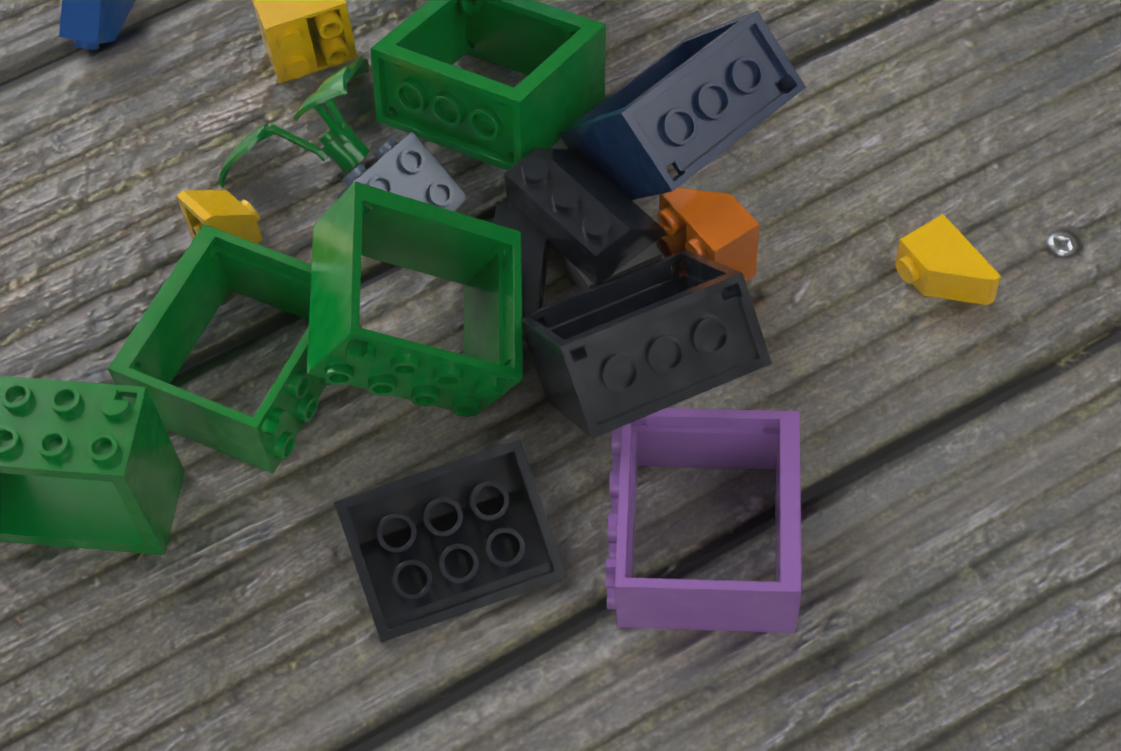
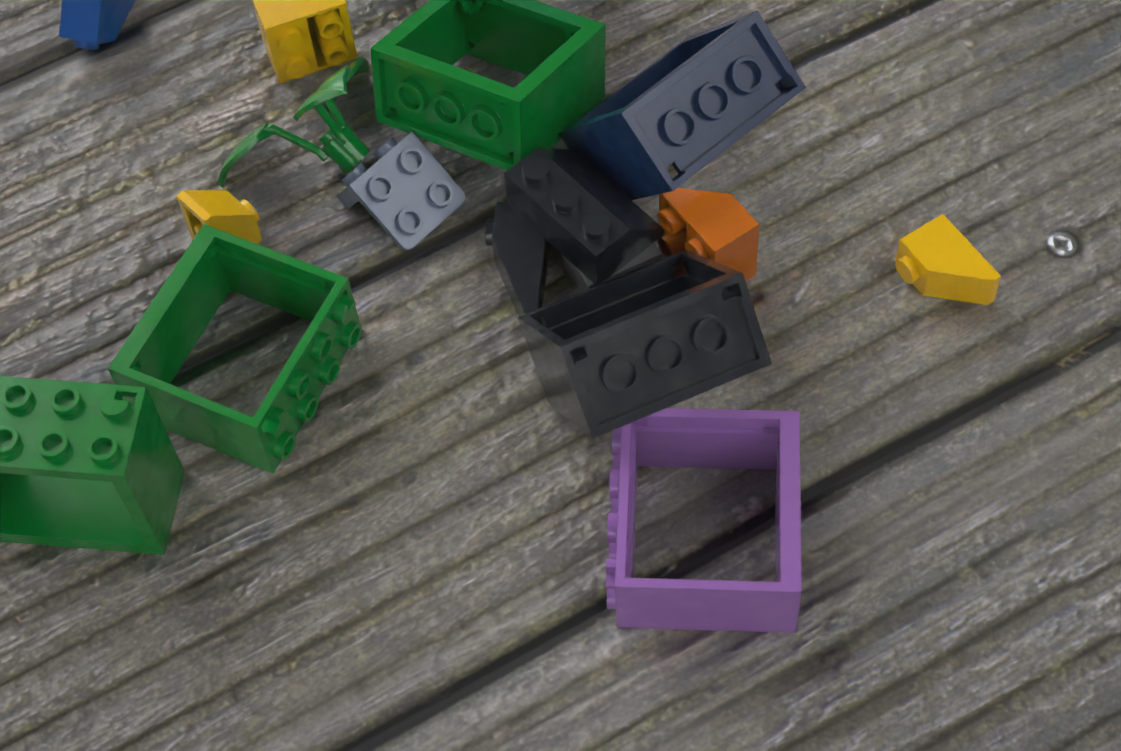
green window [307,181,523,417] -> none
black slope [334,439,567,643] -> none

